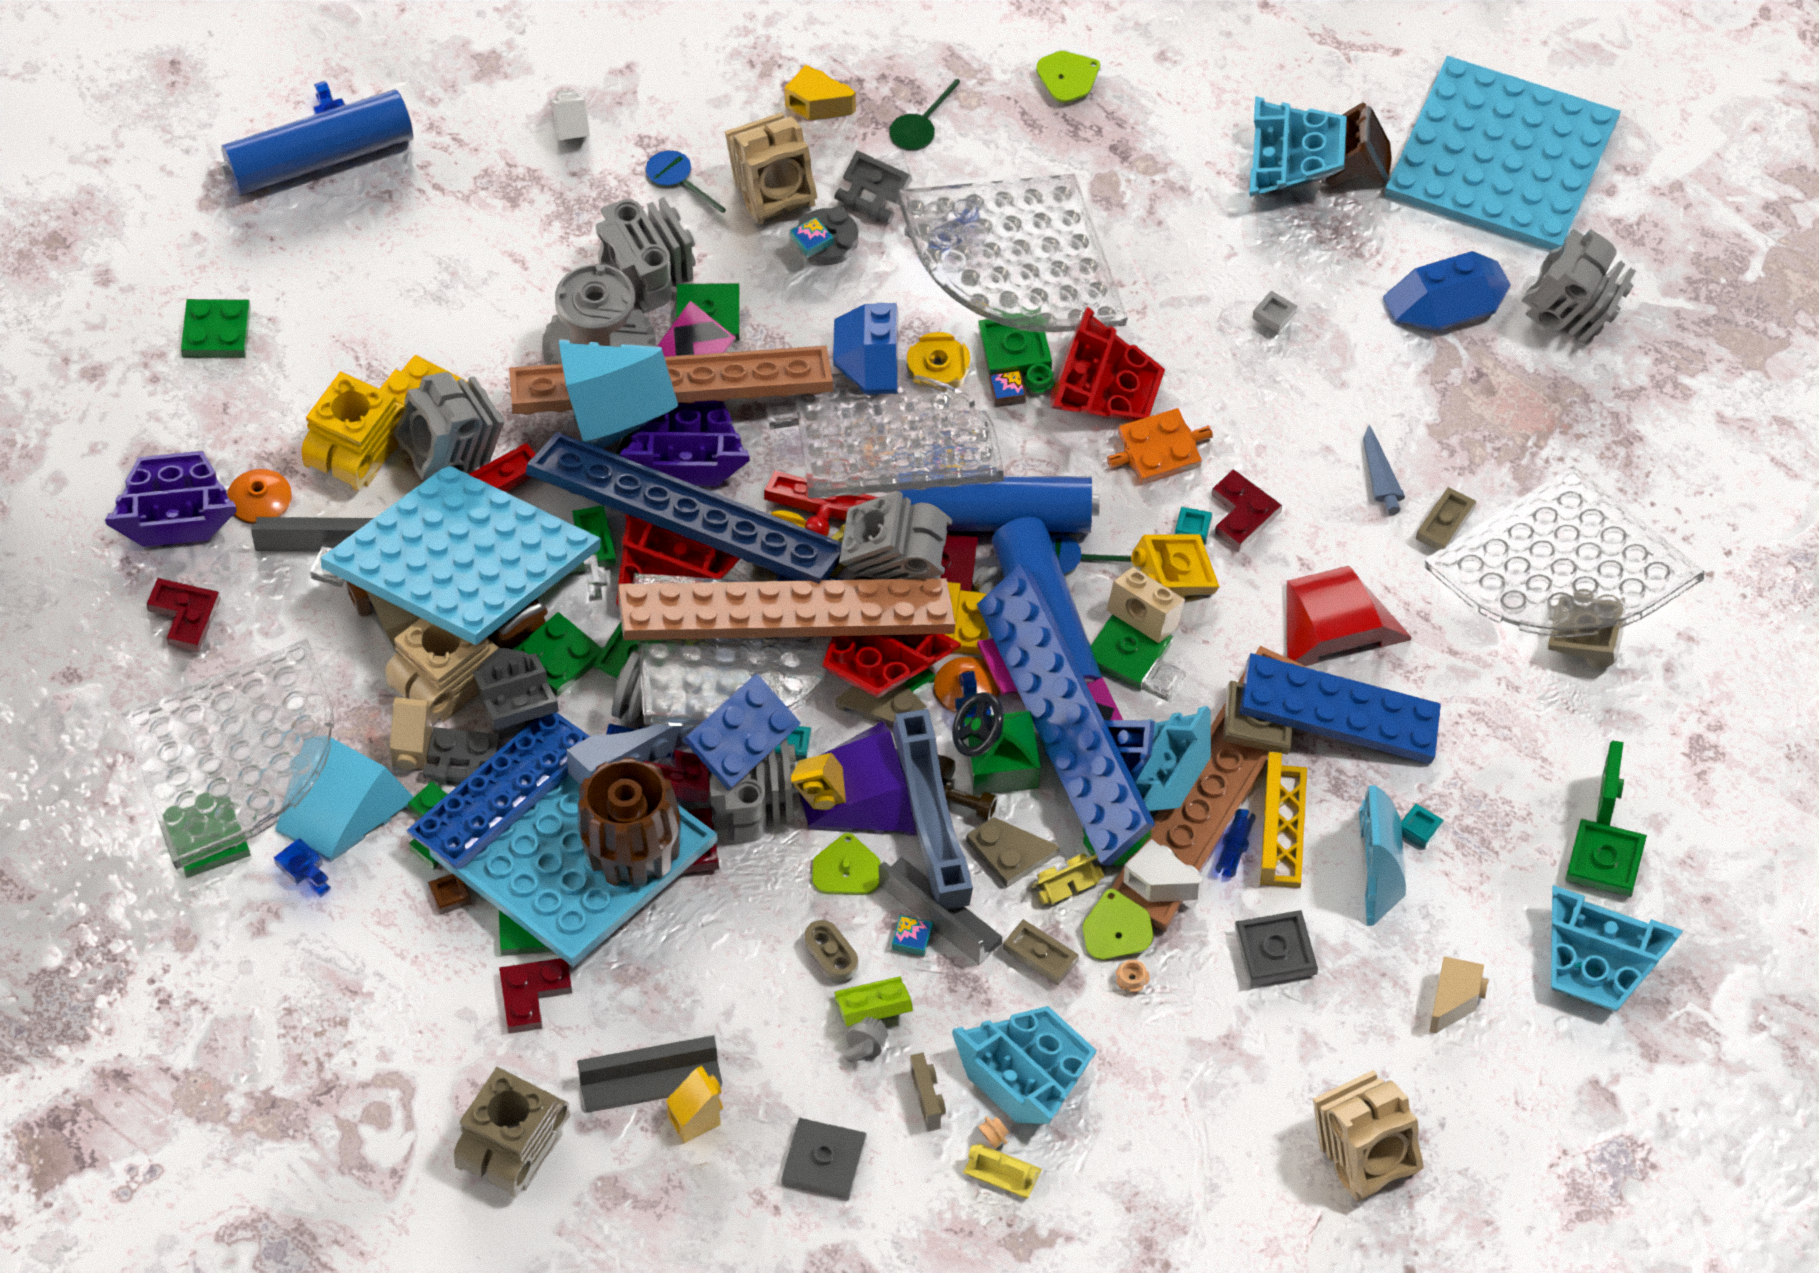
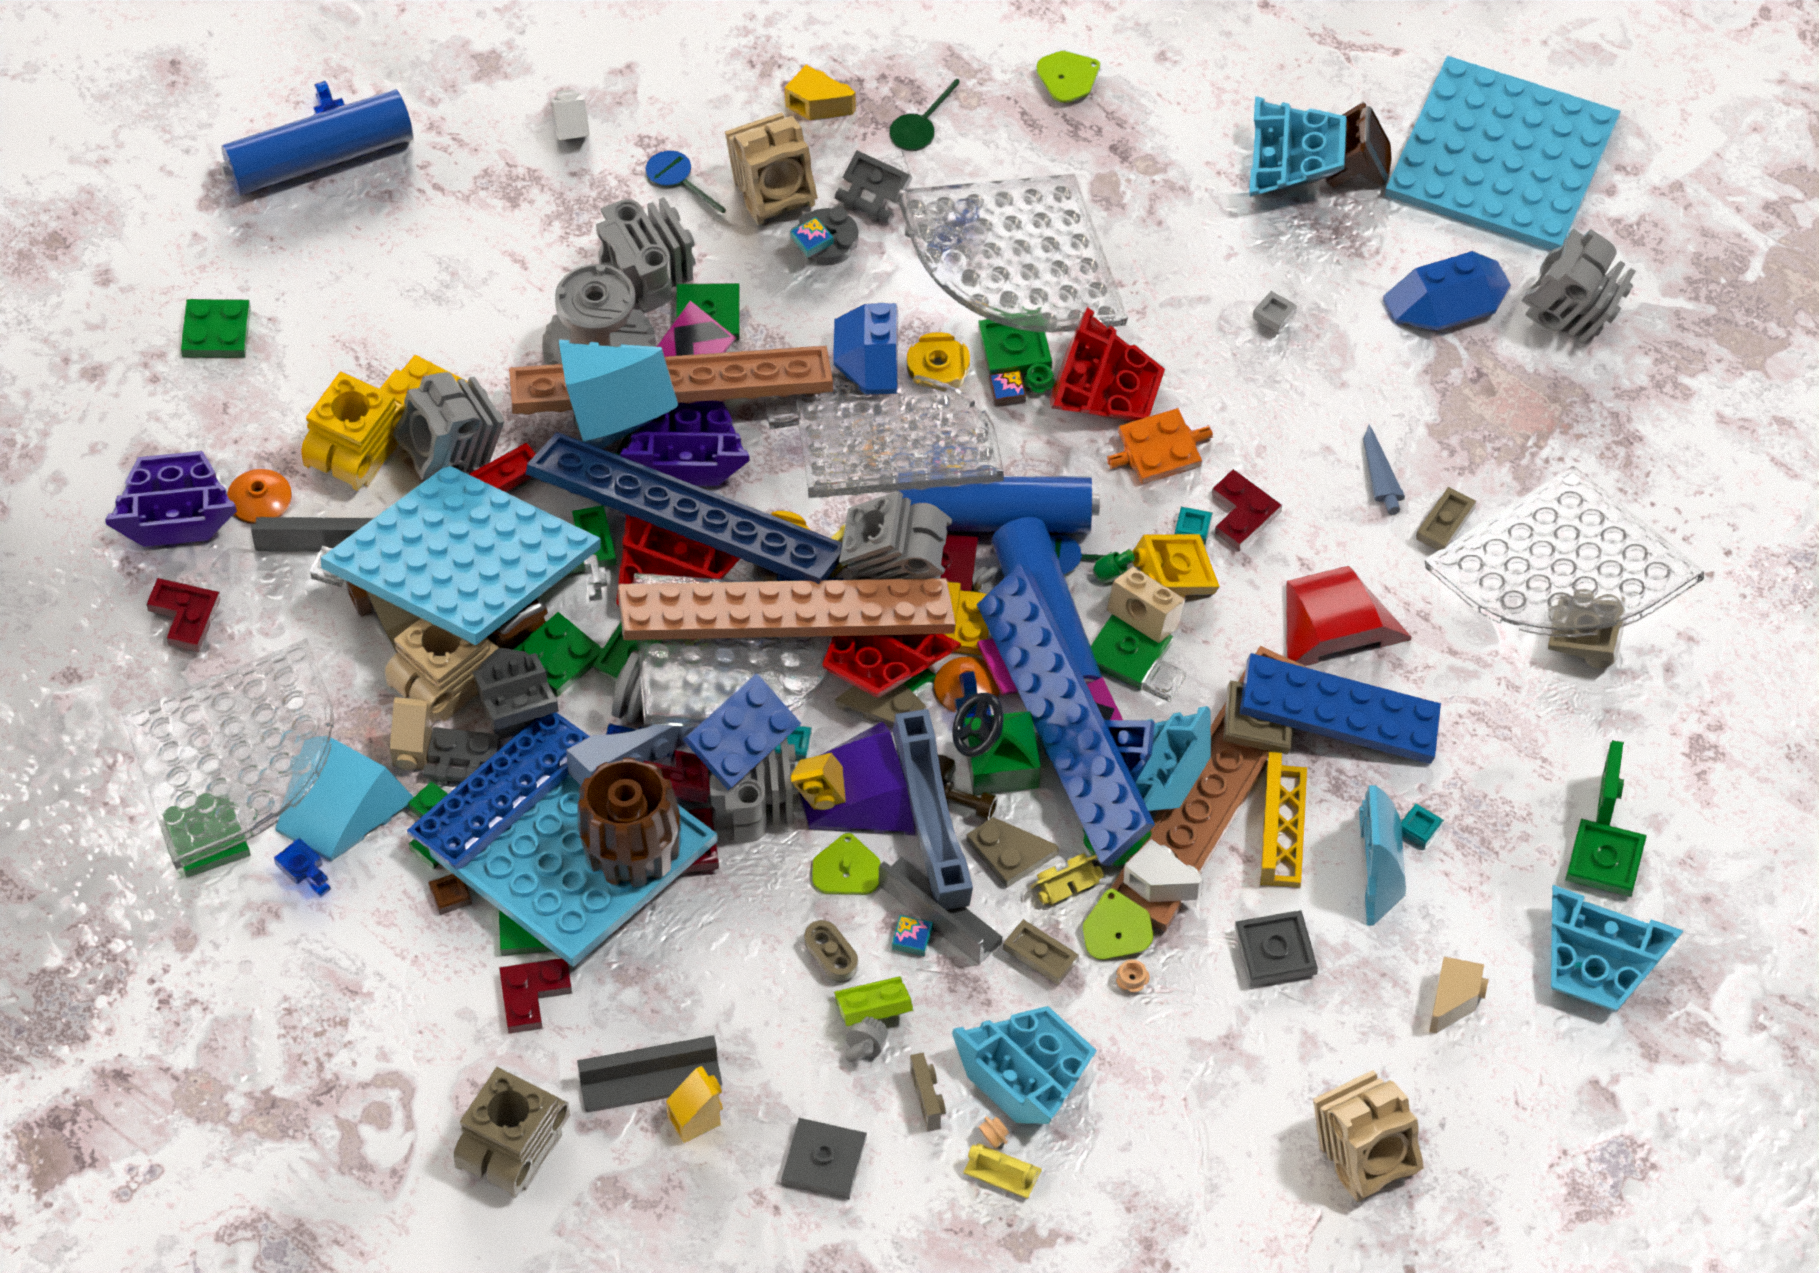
red plate [764,470,879,537] -> none
clear blue pin [1215,809,1256,877] -> none
none -> green cylinder [1093,549,1135,583]

